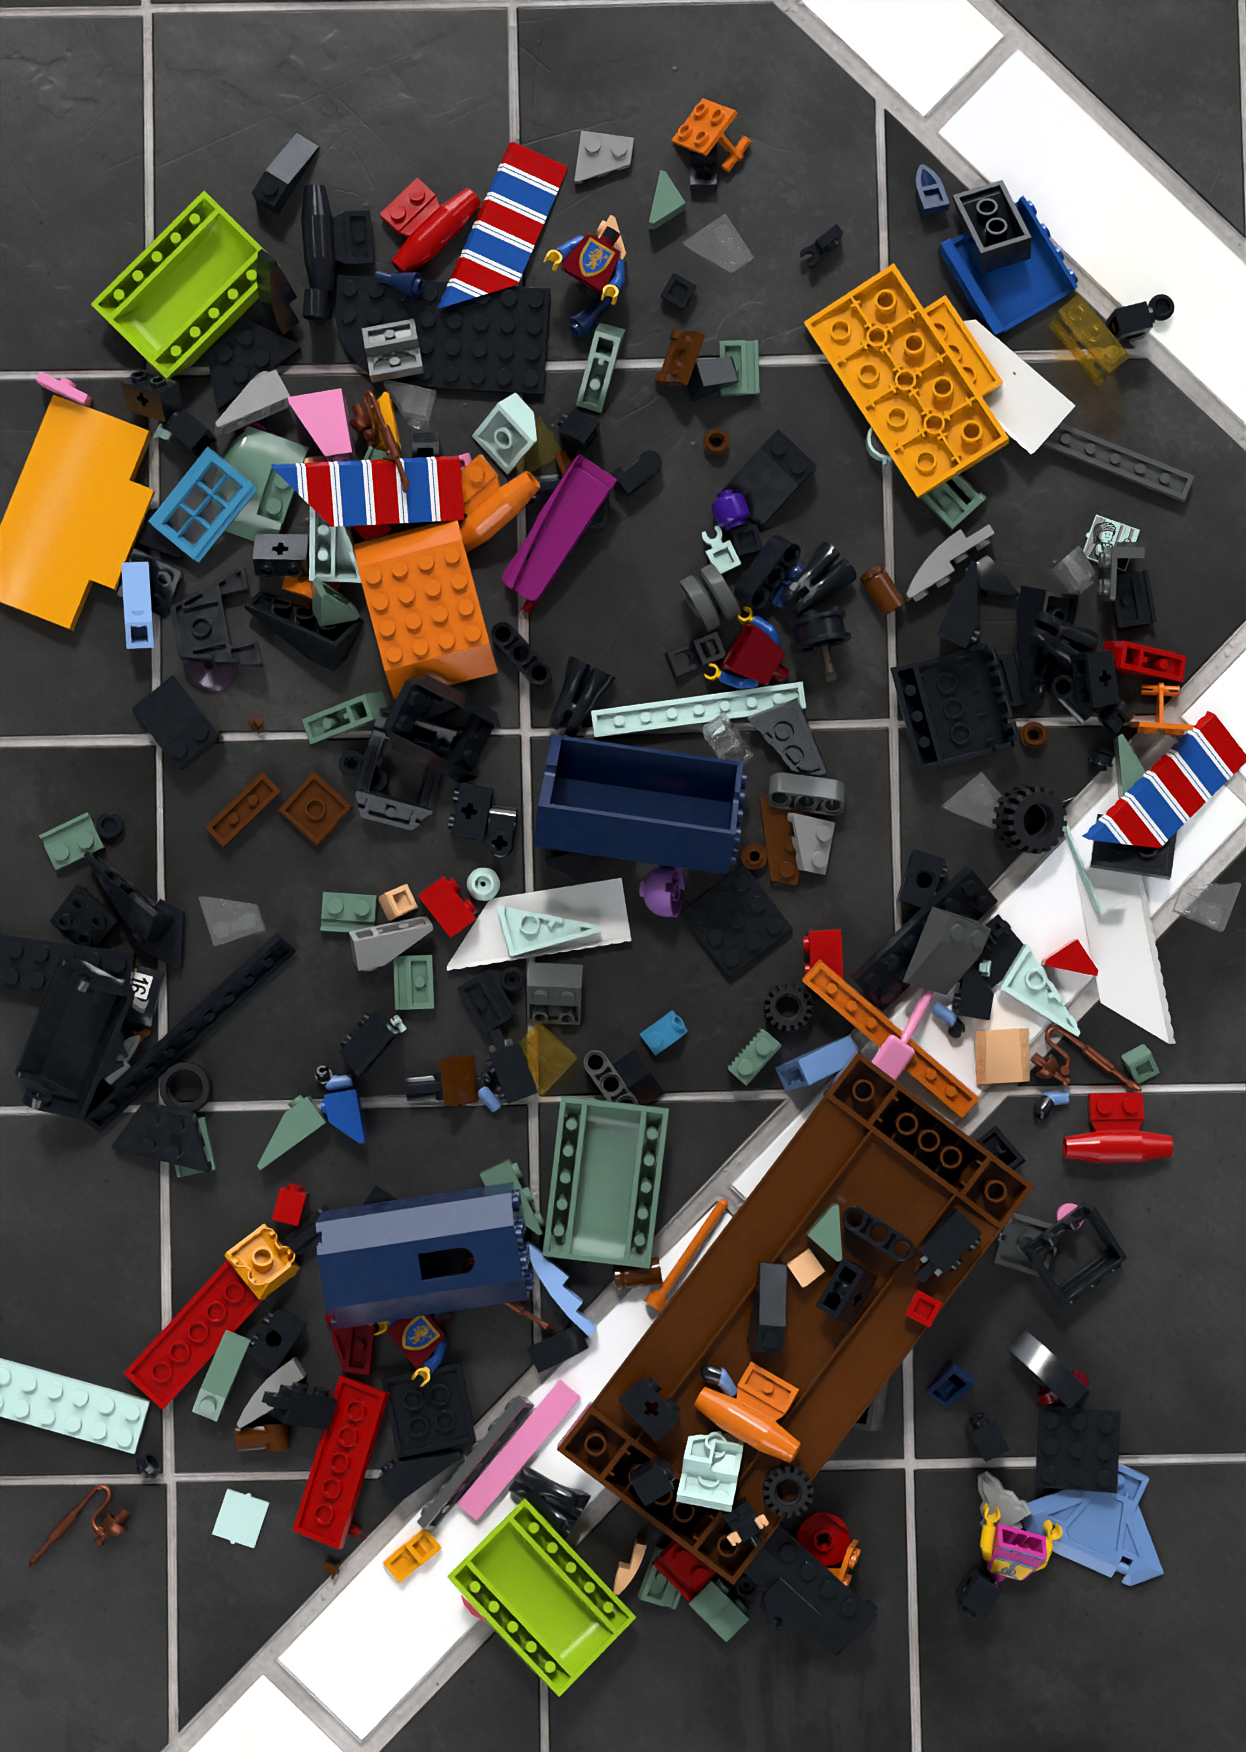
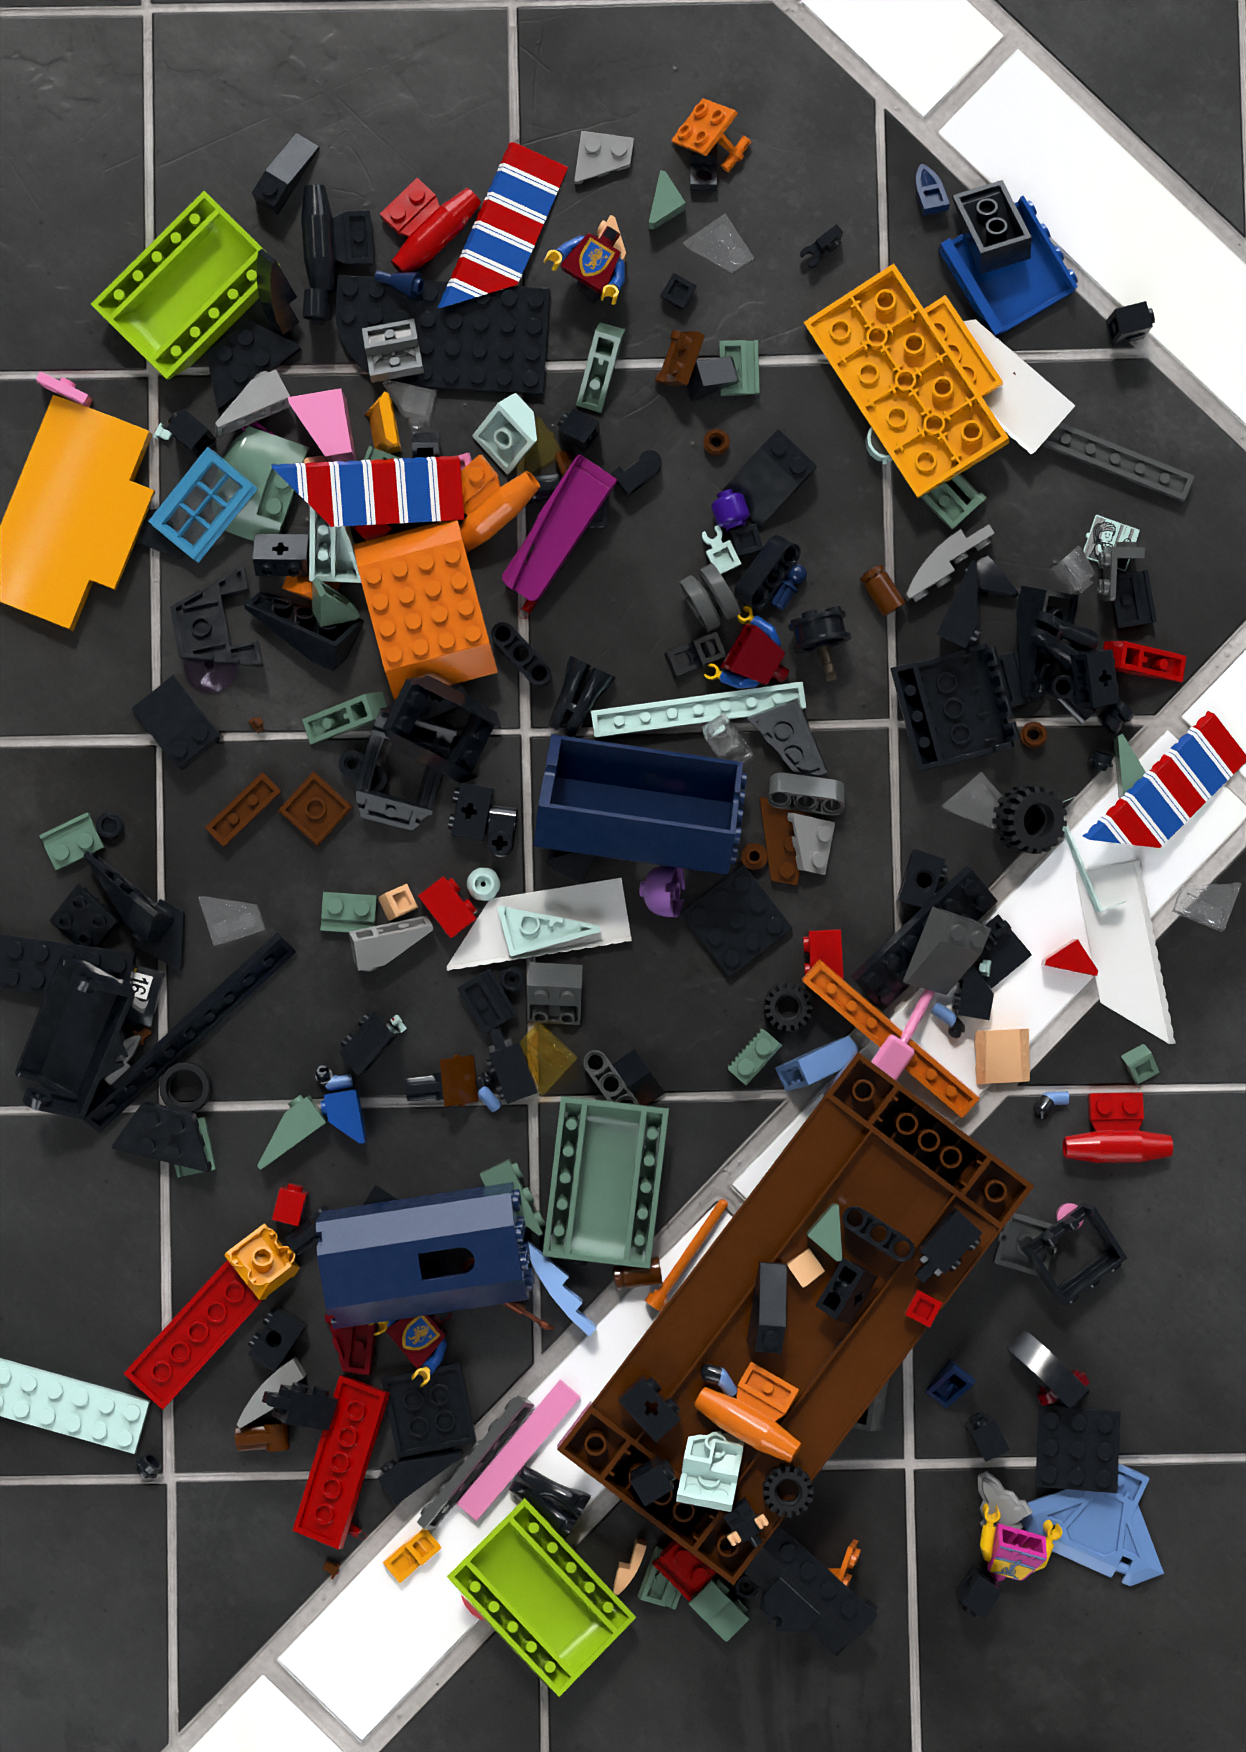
copper piece [28,1484,131,1568] -> none
black hinge [117,548,184,618] -> none
black brick [121,371,183,422] -> none
light blue slope [121,562,154,649] -> none
sand green slope [192,1330,251,1422] -> none
light aqua piece [212,1489,270,1548] -> none
copper piece [349,390,410,493] -> none
sand green plate [393,955,435,1010] -> none
black slope [527,1324,589,1373] -> none
dark blue cone [569,296,612,338] -> none
dark azure bracket [640,1010,688,1056] -> none
black piece [779,542,857,617] -> none
red plate [796,1511,850,1566] -> none
black slope [976,1126,1026,1170] -> none
light aqua wing [998,944,1081,1037] -> none
copper piece [1030,1026,1142,1092] -> none
clear yellow window [1048,294,1130,386] -> none
black plate [1089,814,1177,880] -> none
orange plate [1130,682,1194,736] -> none
black plate [1148,294,1175,321] -> none

